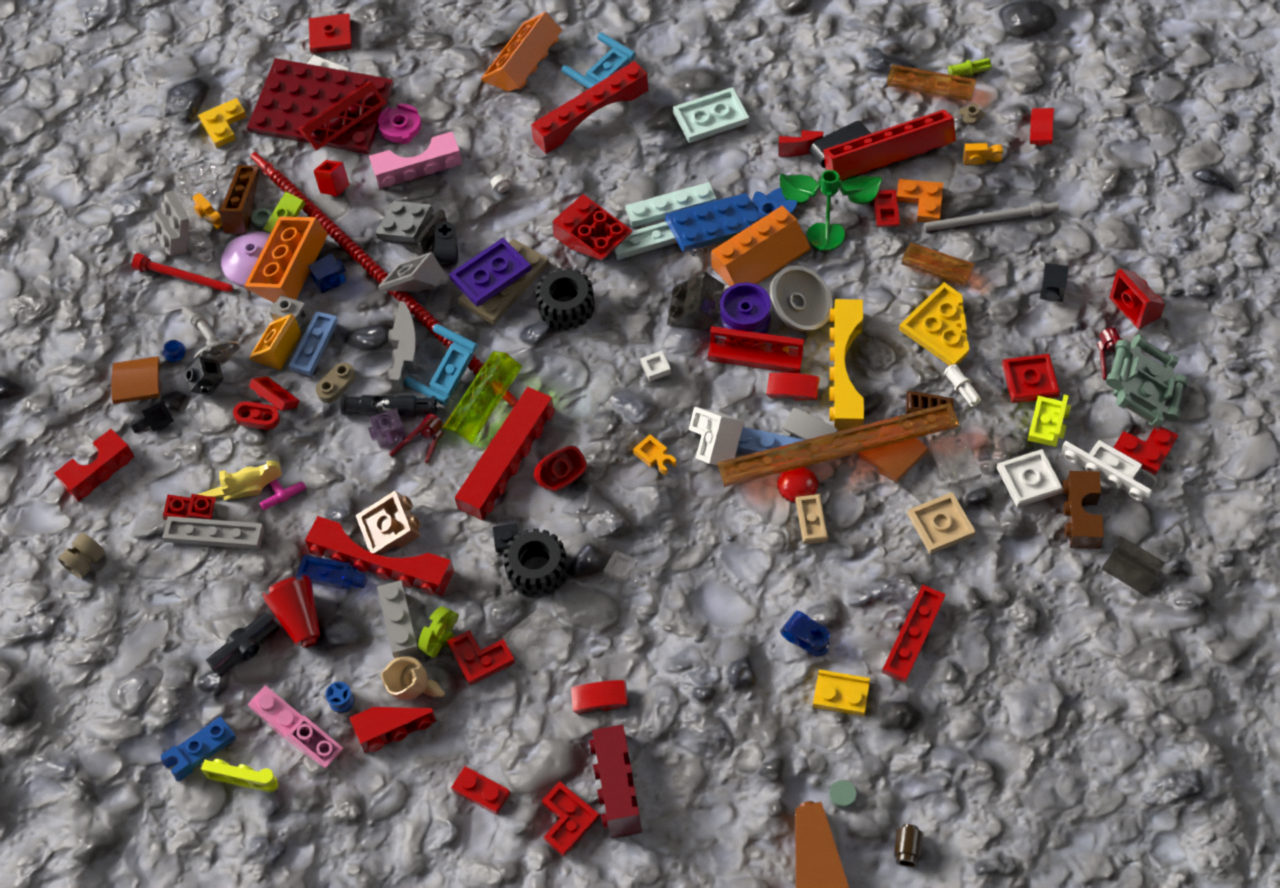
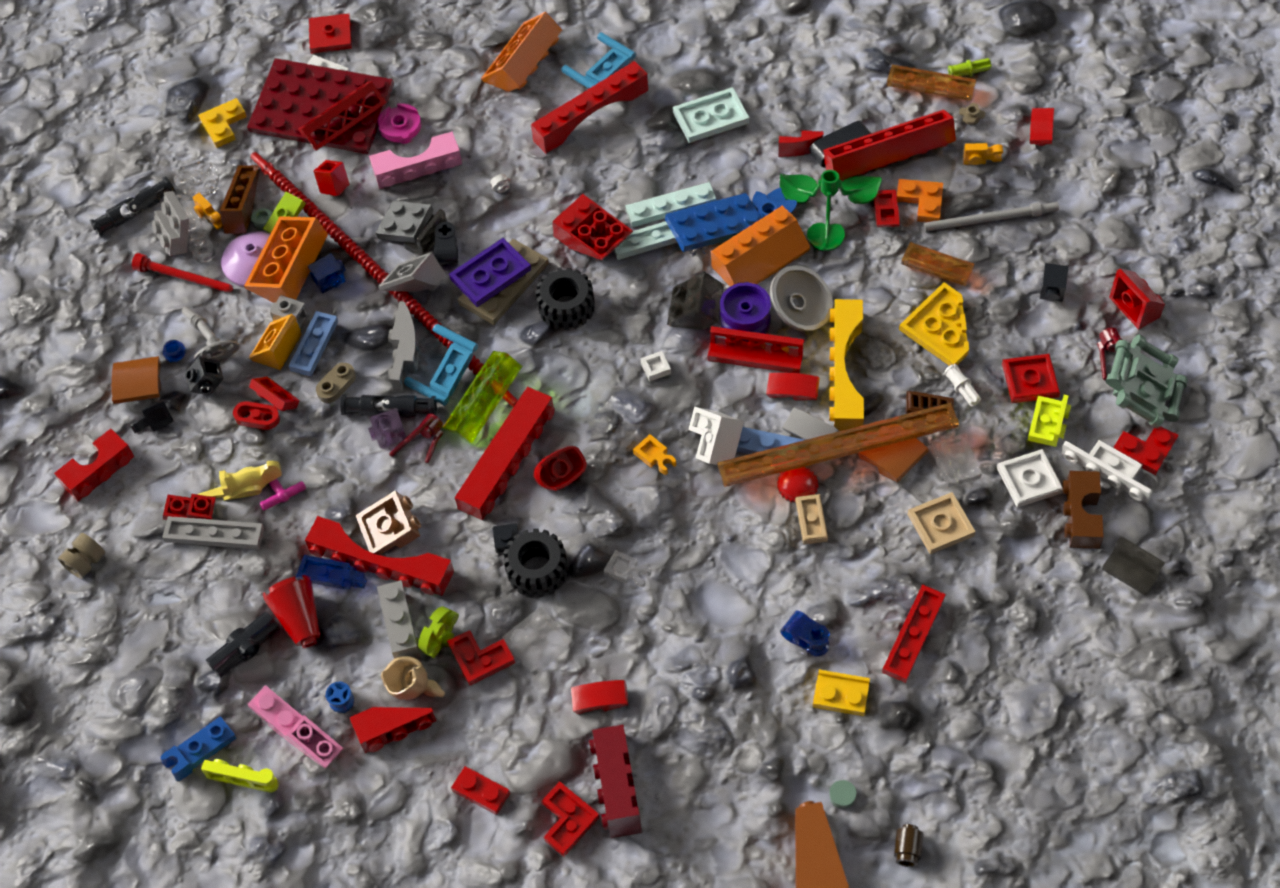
none -> black piece [89,176,176,237]

